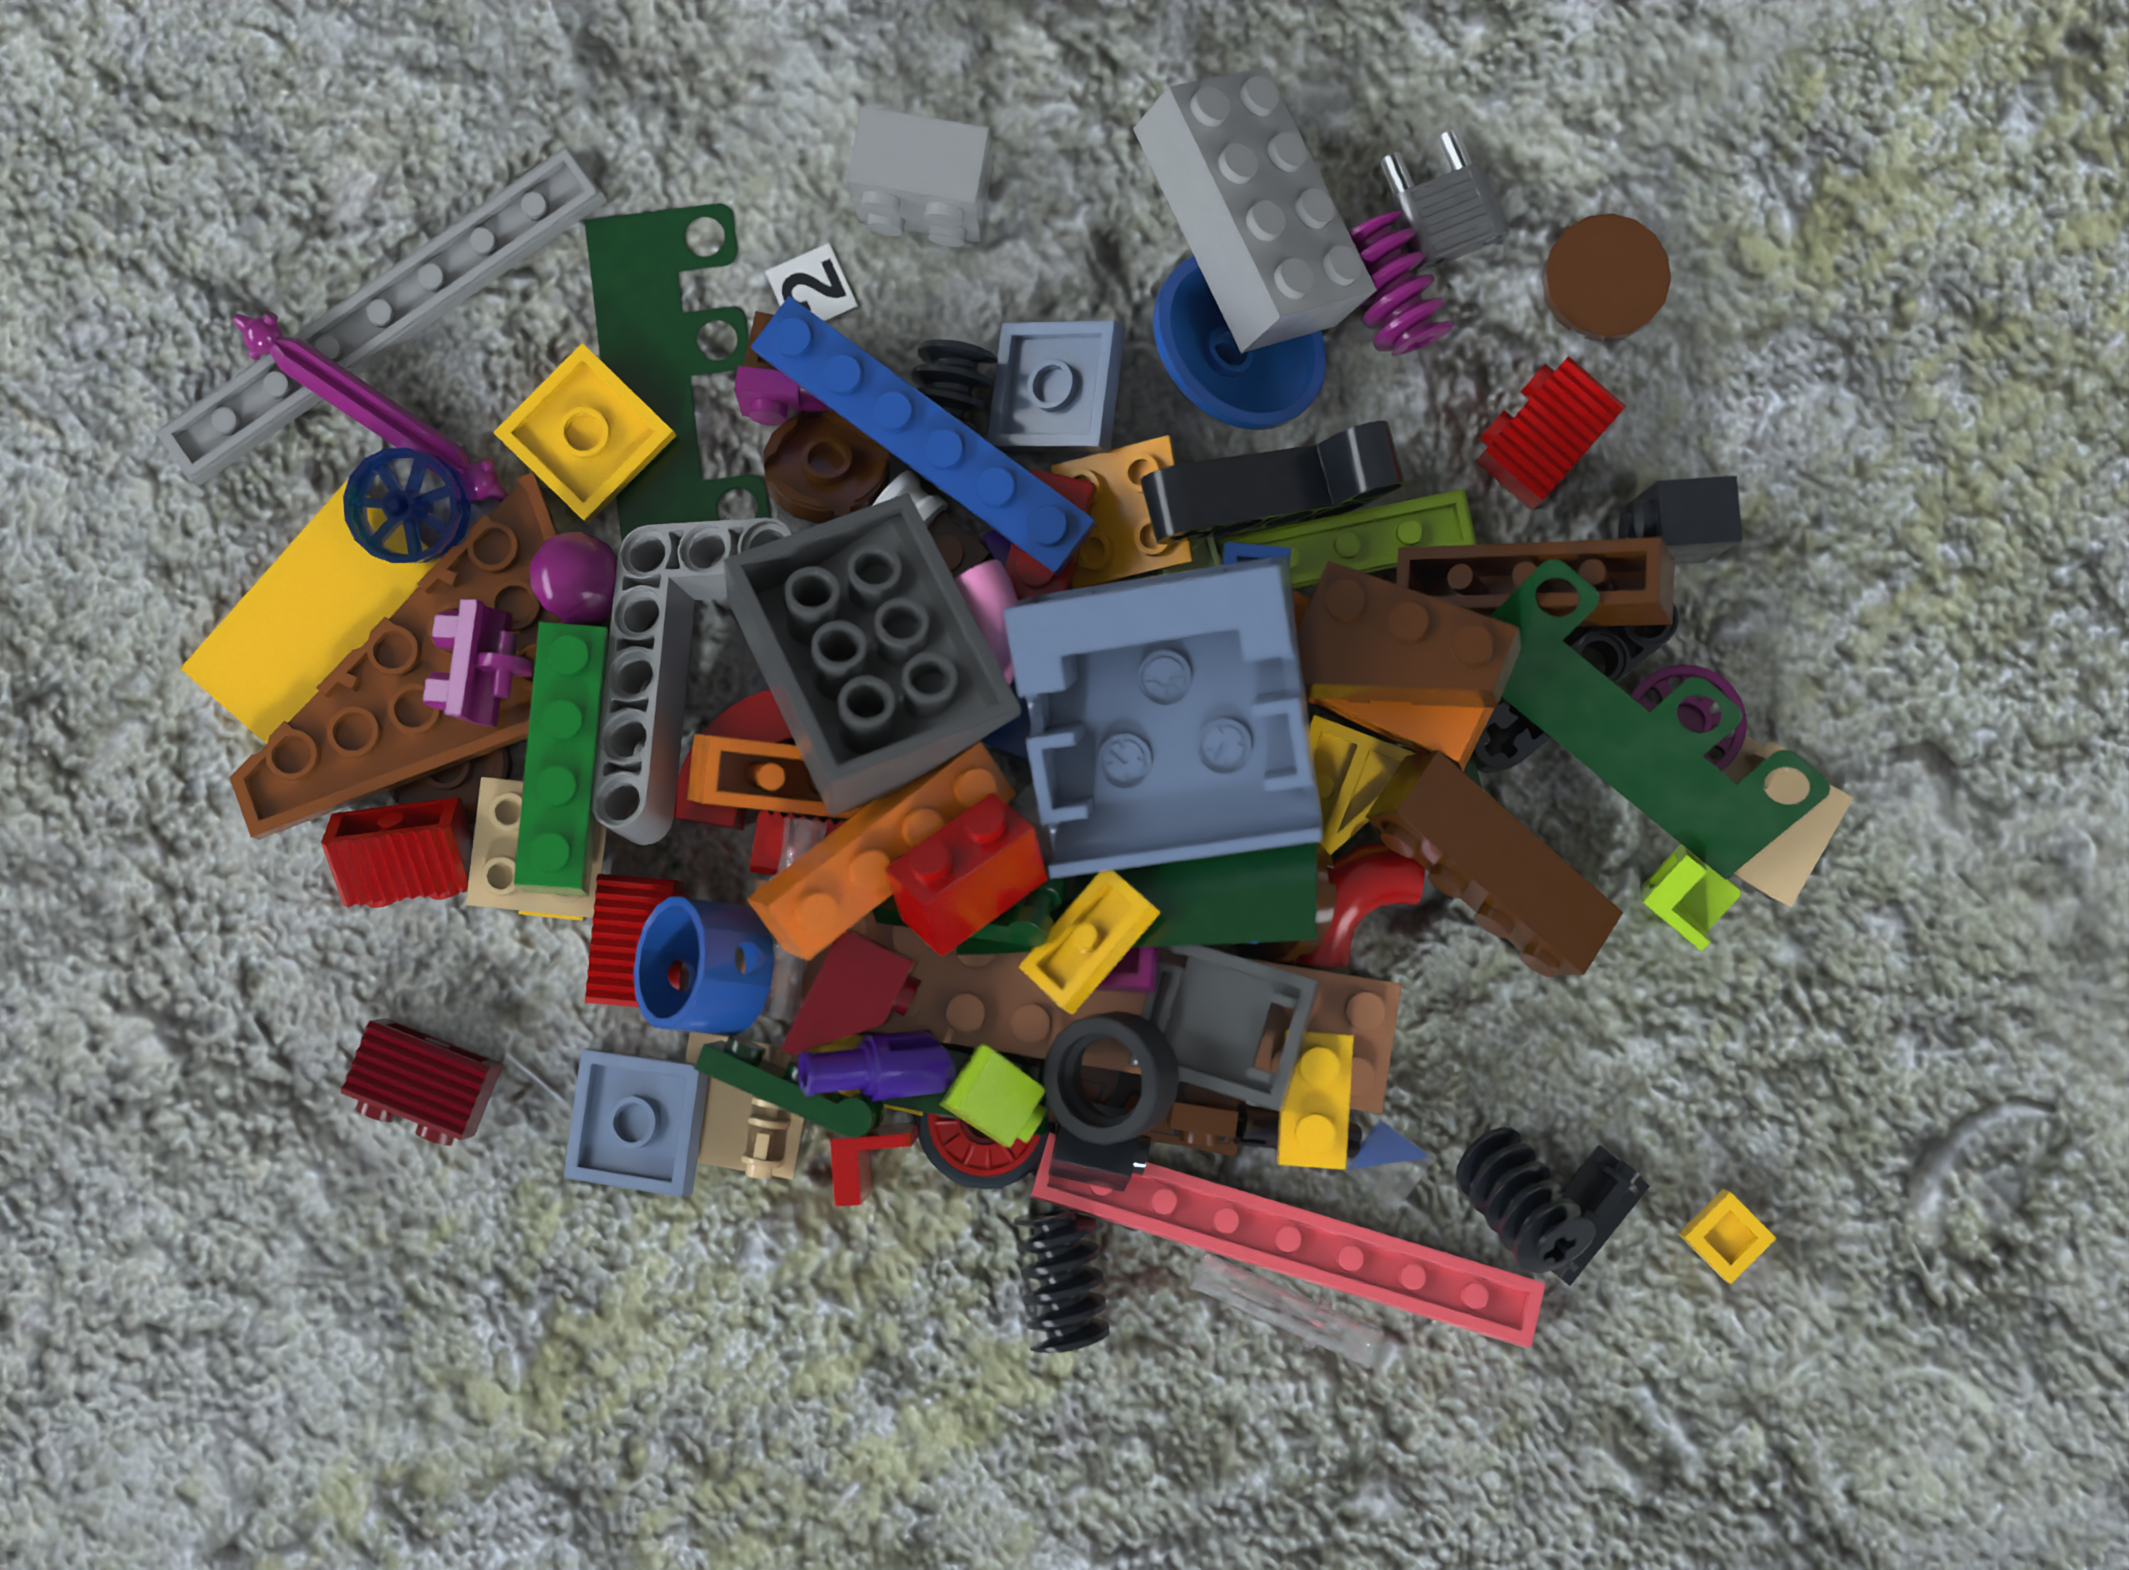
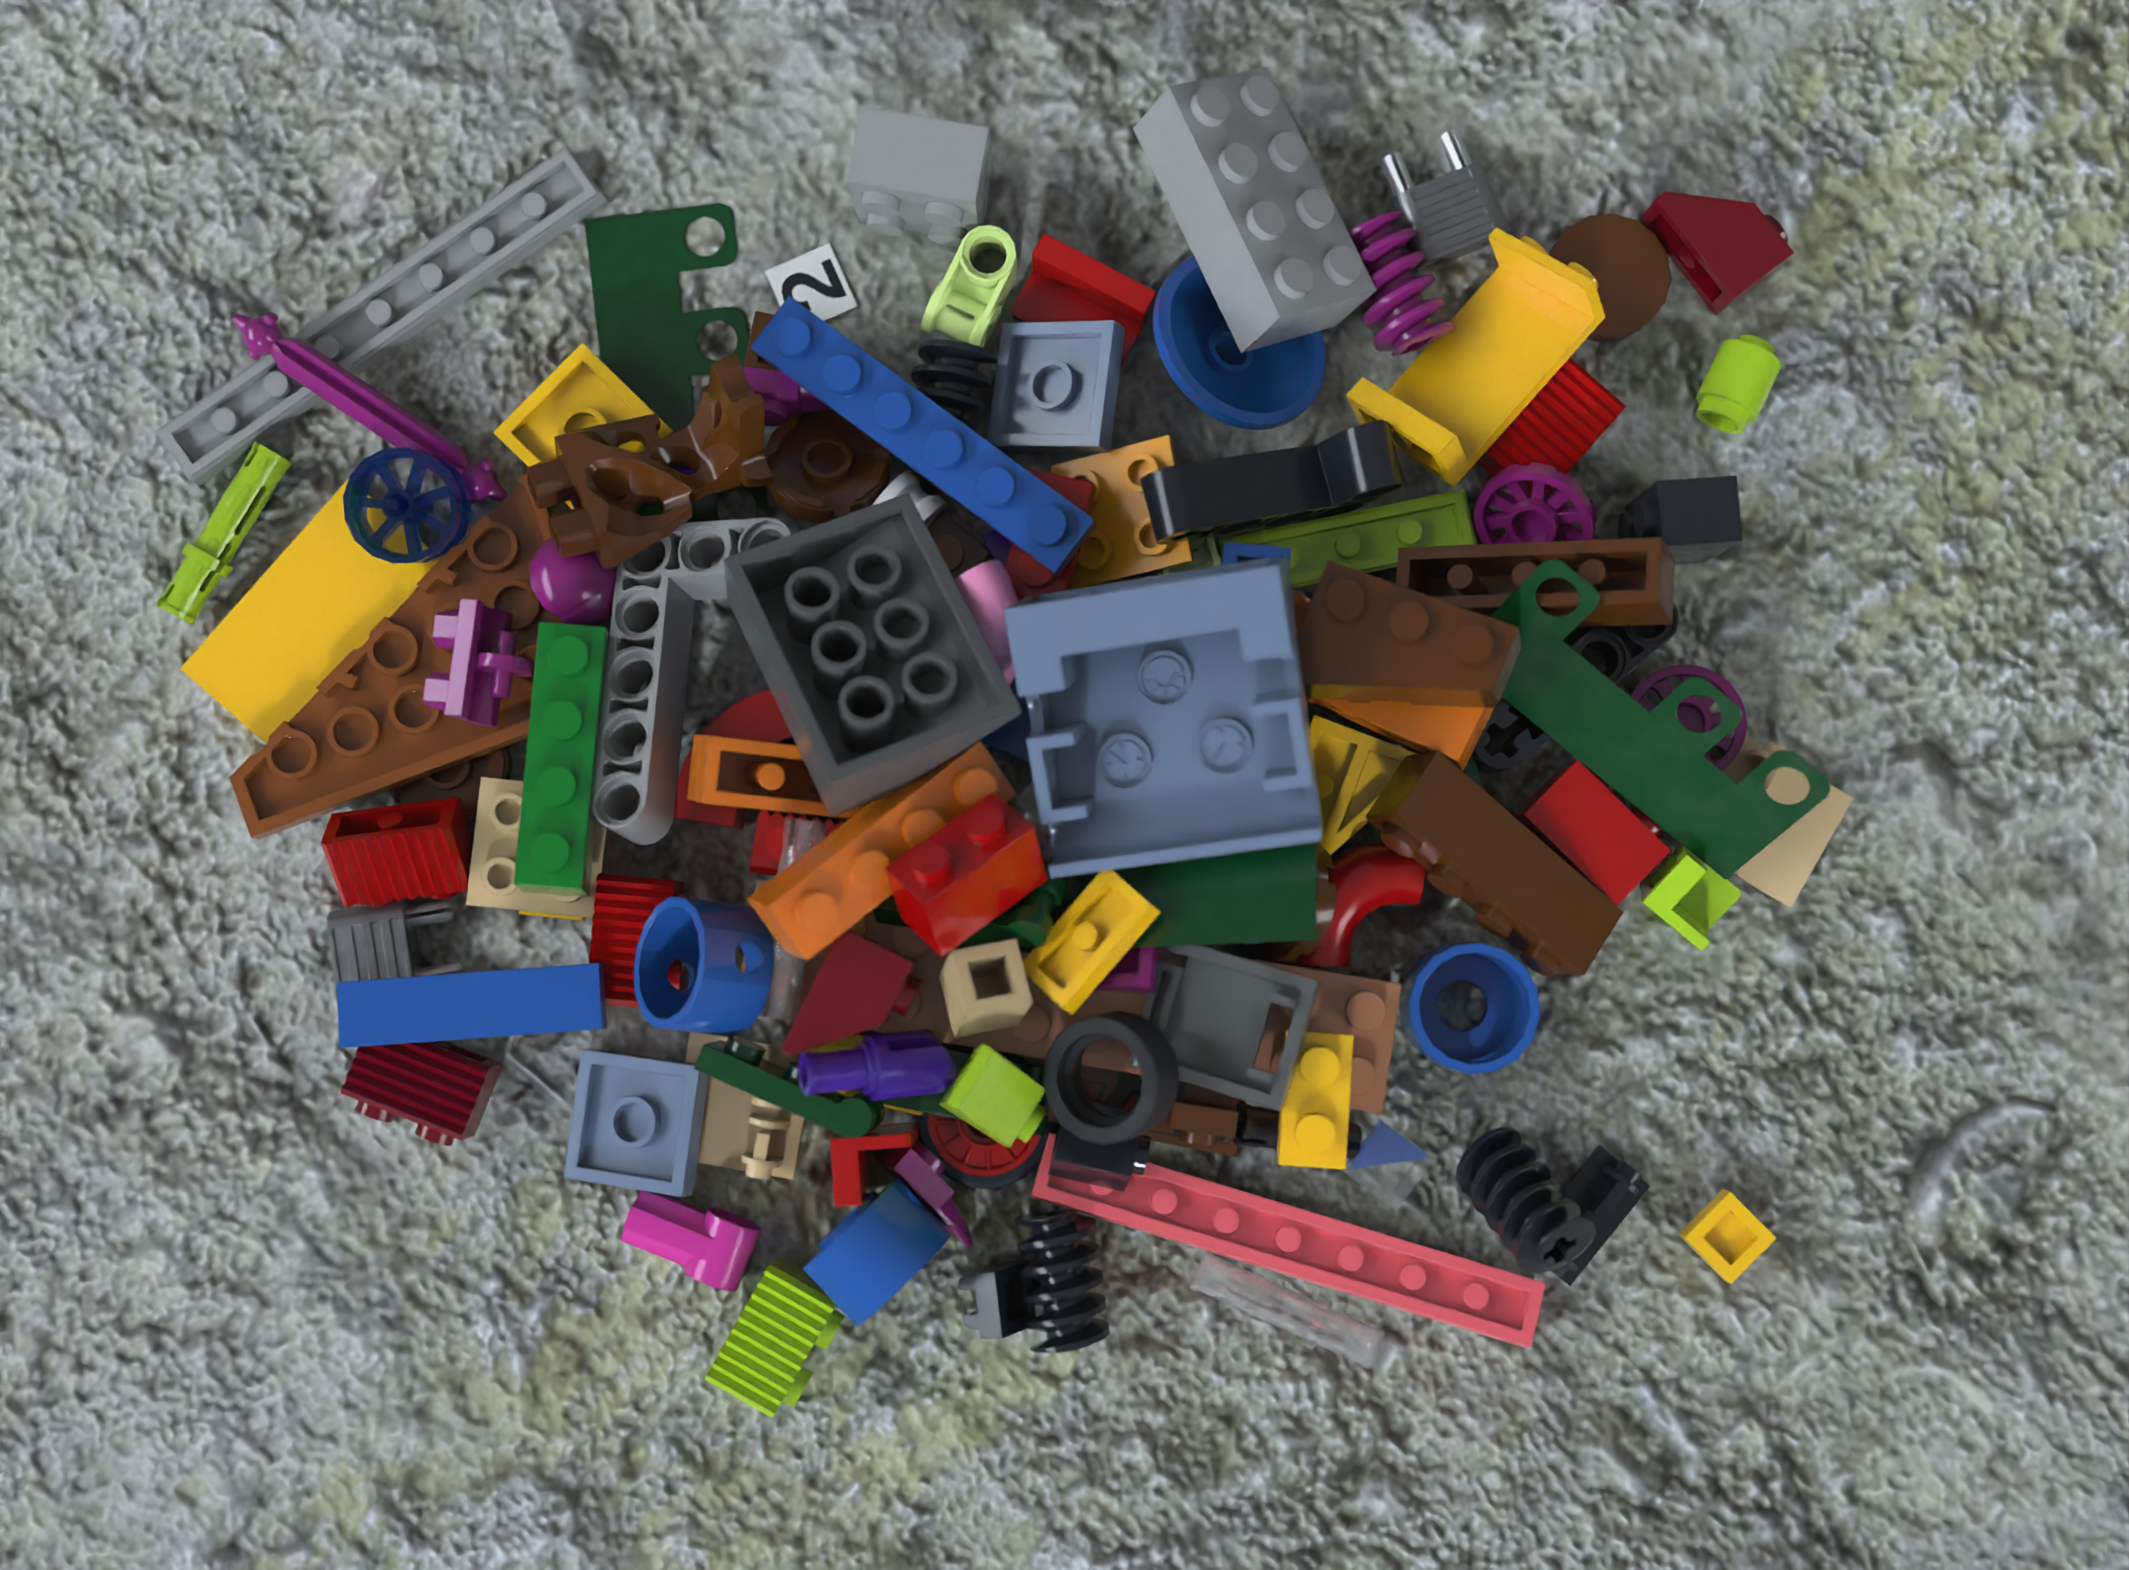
none -> lime pin [155,442,292,625]
none -> flat silver piece [327,898,464,983]
none -> blue tile [336,963,607,1048]
none -> reddish brown hips [526,354,773,569]
none -> dark pink piece [621,1190,761,1291]
none -> lime brick [705,1256,845,1418]
none -> blue piece [803,1177,952,1327]
none -> magenta plate [874,1142,973,1249]
none -> yellowish green piece [921,225,1019,349]
none -> tan brick [939,939,1033,1038]
none -> black tile [958,1260,1036,1339]
none -> red panel [1011,233,1156,370]
none -> yellow panel [1346,227,1605,487]
none -> blue piece [1399,942,1540,1074]
none -> magenta wheel [1474,462,1597,544]
none -> red brick [1513,760,1671,906]
none -> dark red slope [1640,191,1794,316]
none -> lime brick [1696,334,1782,434]

